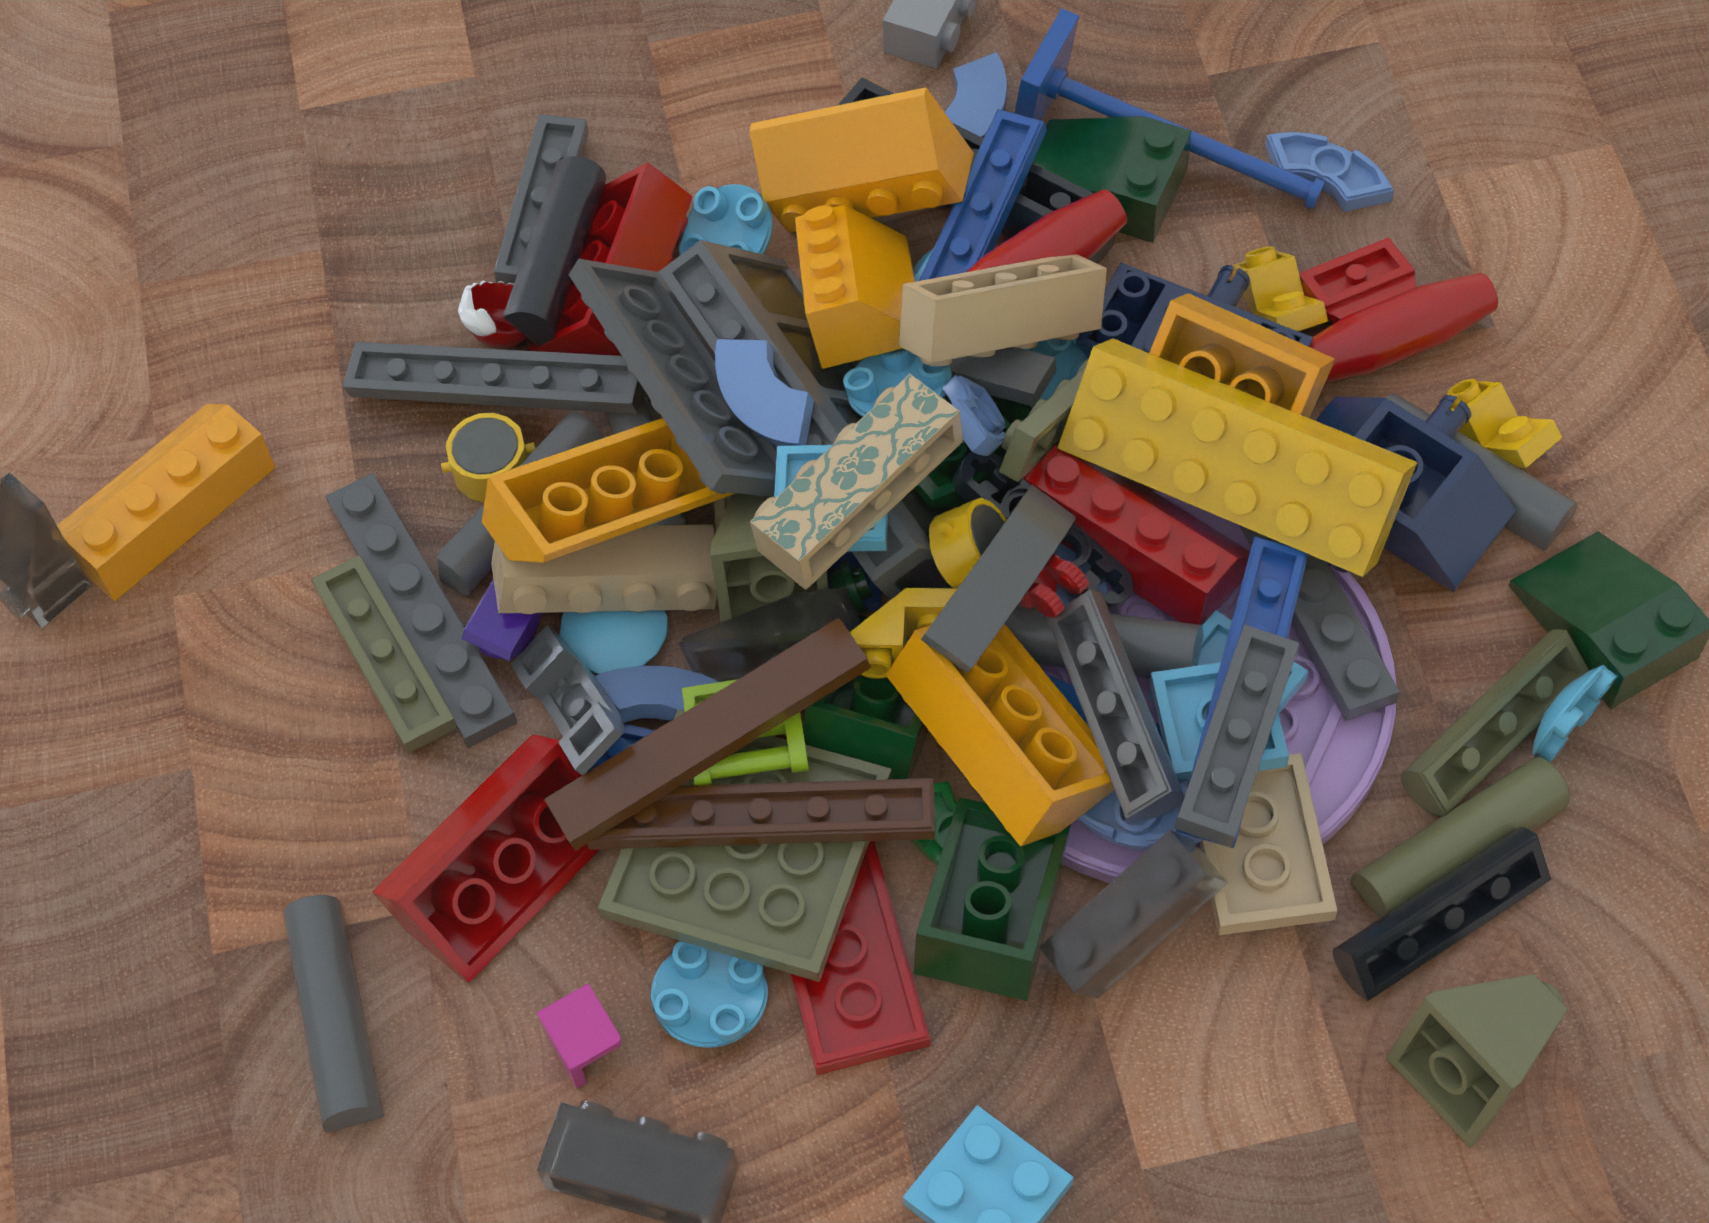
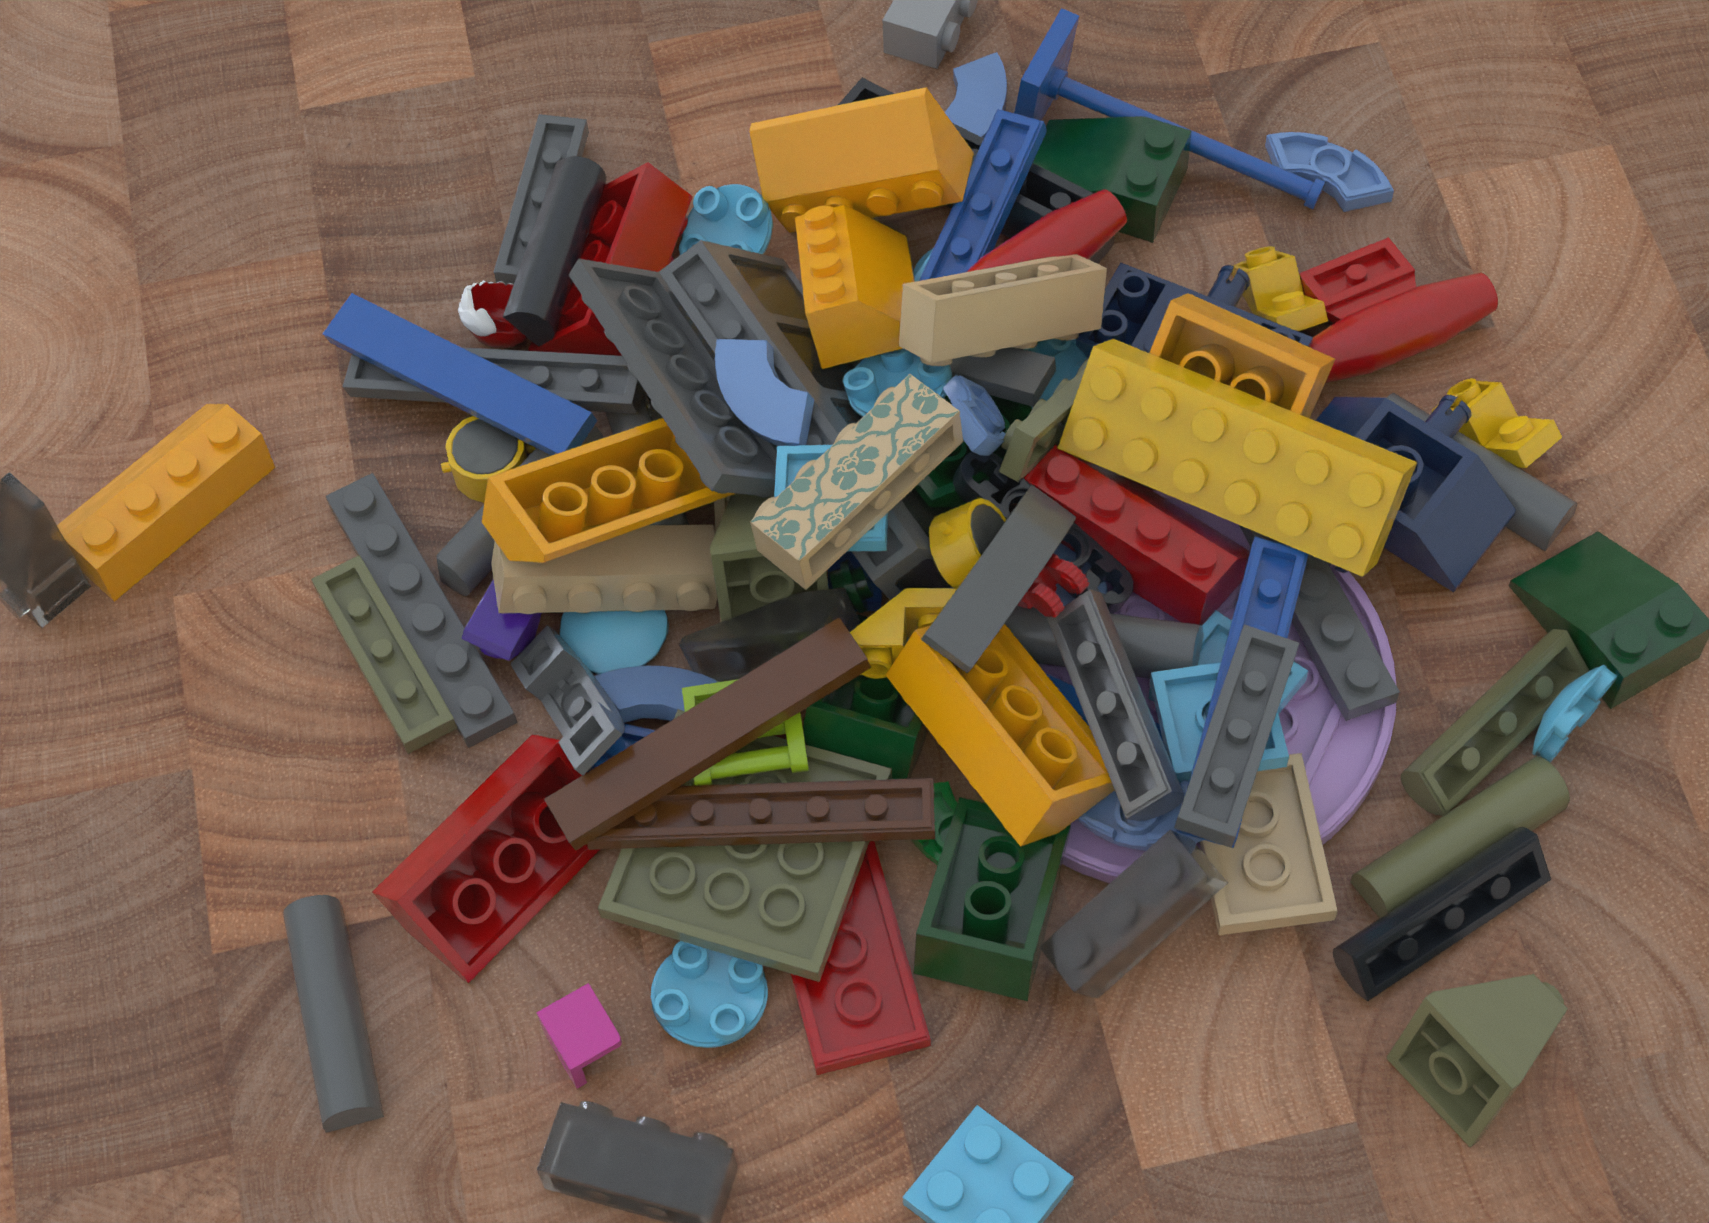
none -> blue tile [322,293,597,456]

